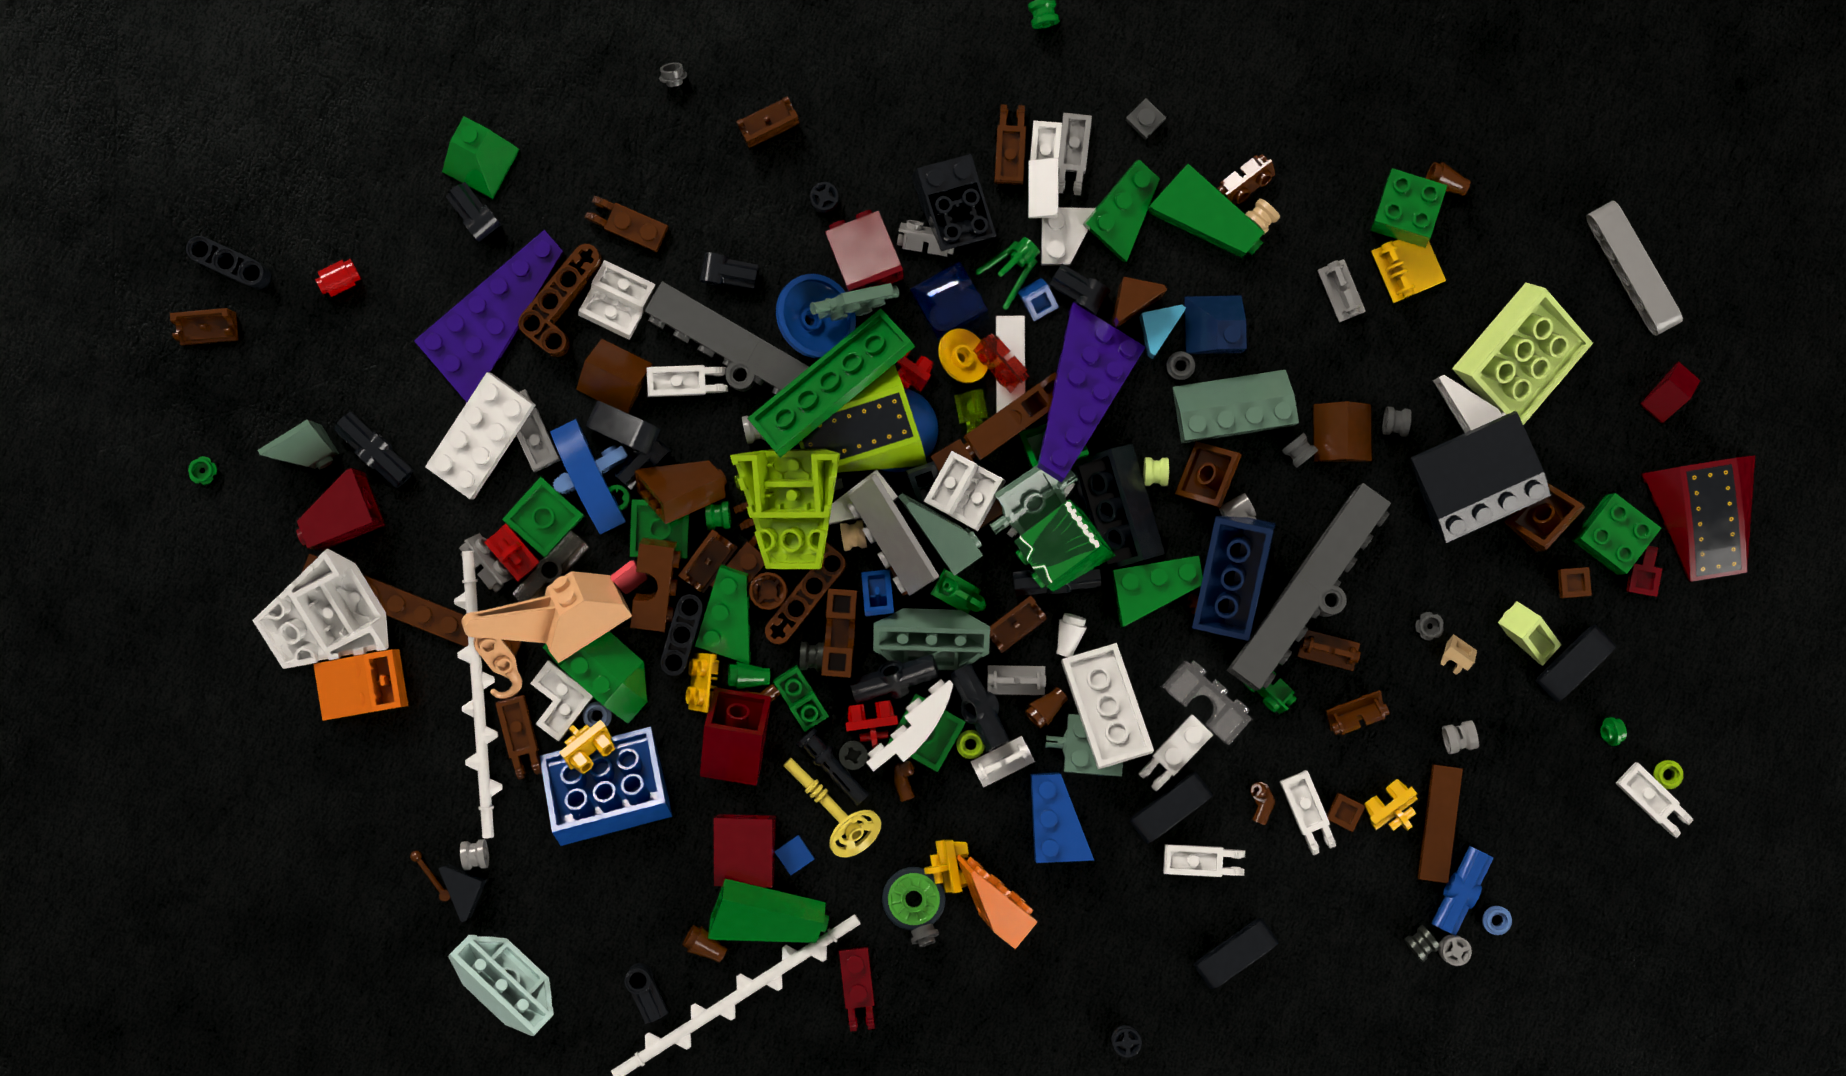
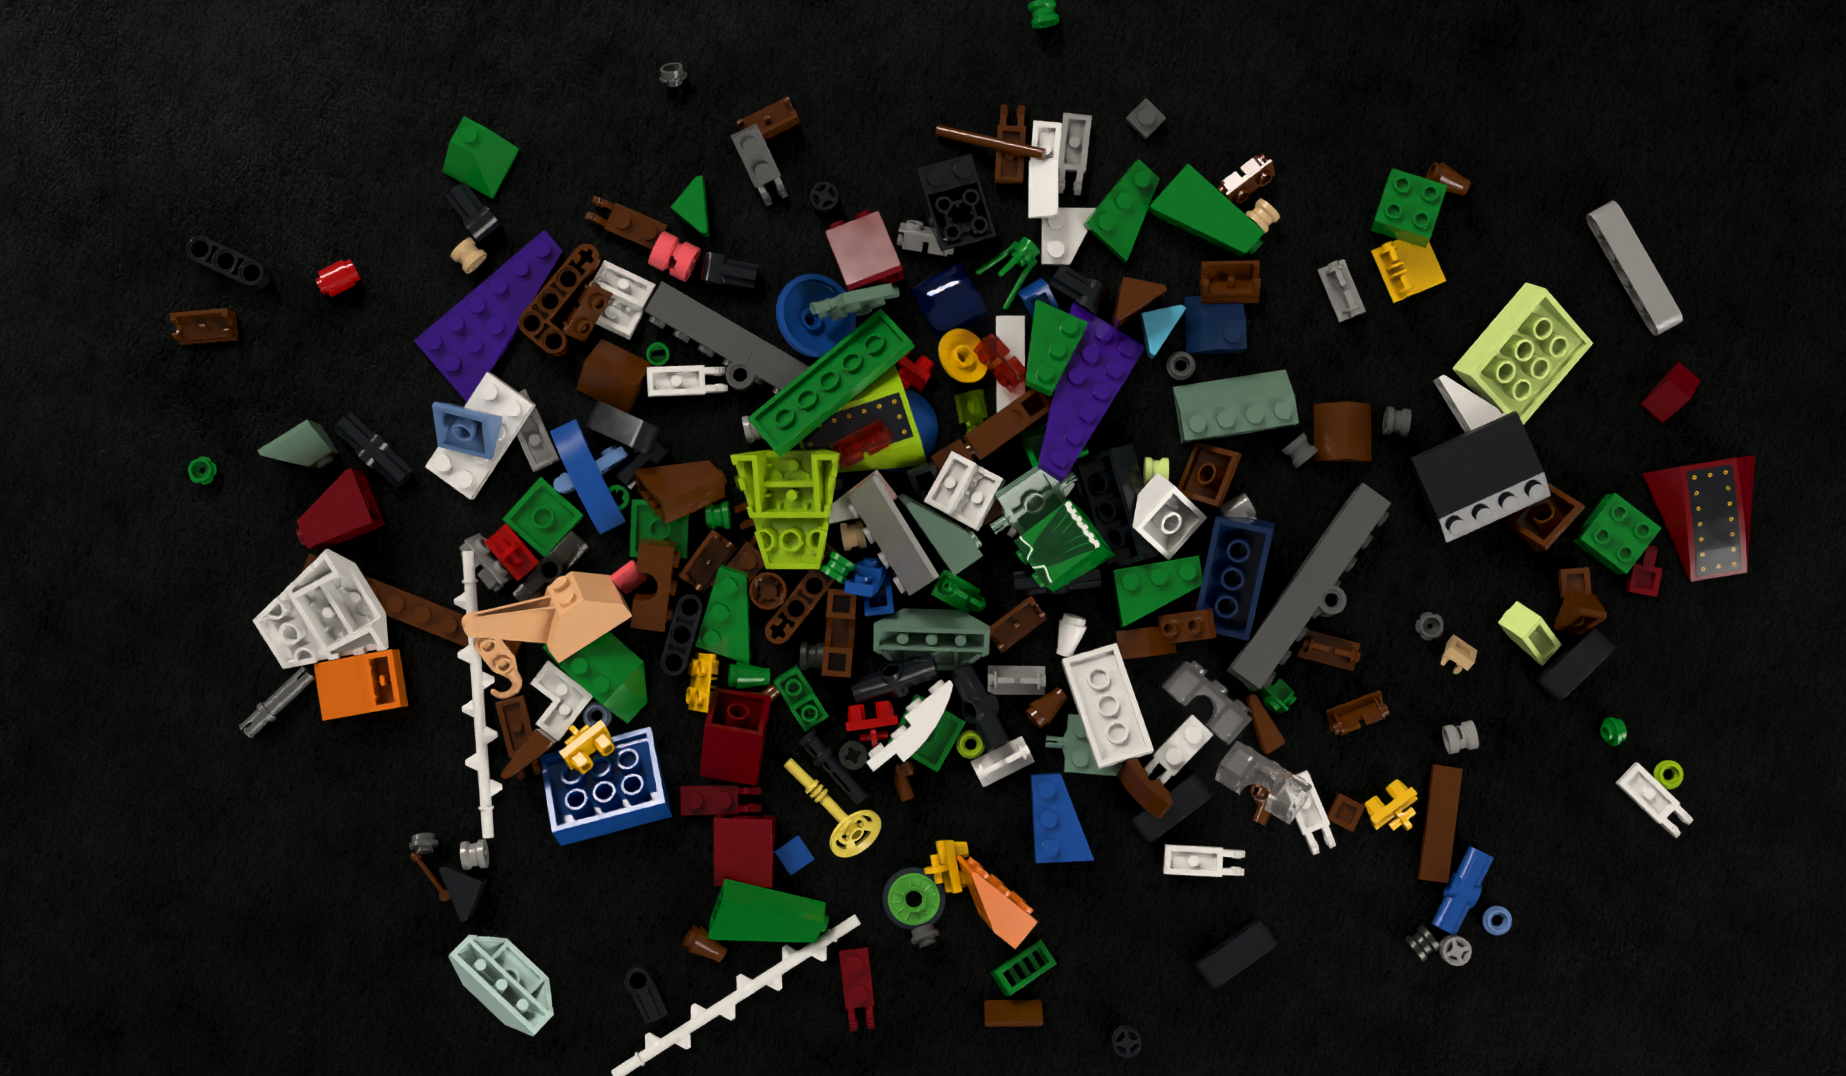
none -> dark grey pin [239,665,316,739]
none -> dark grey plate [409,833,439,854]
none -> medium blue slope [432,402,503,460]
none -> tan wheel [450,237,487,274]
none -> reddish brown slope [501,728,557,779]
none -> reddish brown hinge [562,280,613,342]
none -> green hinge [646,342,670,366]
none -> coral wheel [648,231,701,282]
none -> green slope [671,176,710,238]
none -> dark red hinge [680,785,762,815]
none -> dark grey hinge [731,124,788,206]
none -> green wheel [820,551,856,585]
none -> clear red hinge [829,418,893,469]
none -> blue slope [844,558,888,597]
none -> reddish brown bar [935,125,1046,160]
none -> reddish brown slope [984,1000,1043,1027]
none -> green slope [990,939,1057,997]
none -> green wing [1025,299,1088,397]
none -> reddish brown slope [1116,626,1177,659]
none -> reddish brown slope [1117,757,1173,819]
none -> white slope [1133,473,1207,560]
none -> reddish brown plate [1158,609,1217,644]
none -> reddish brown hinge [1199,260,1261,304]
none -> clear arch [1215,741,1312,824]
none -> reddish brown slope [1246,693,1285,755]
none -> reddish brown slope [1554,589,1607,635]

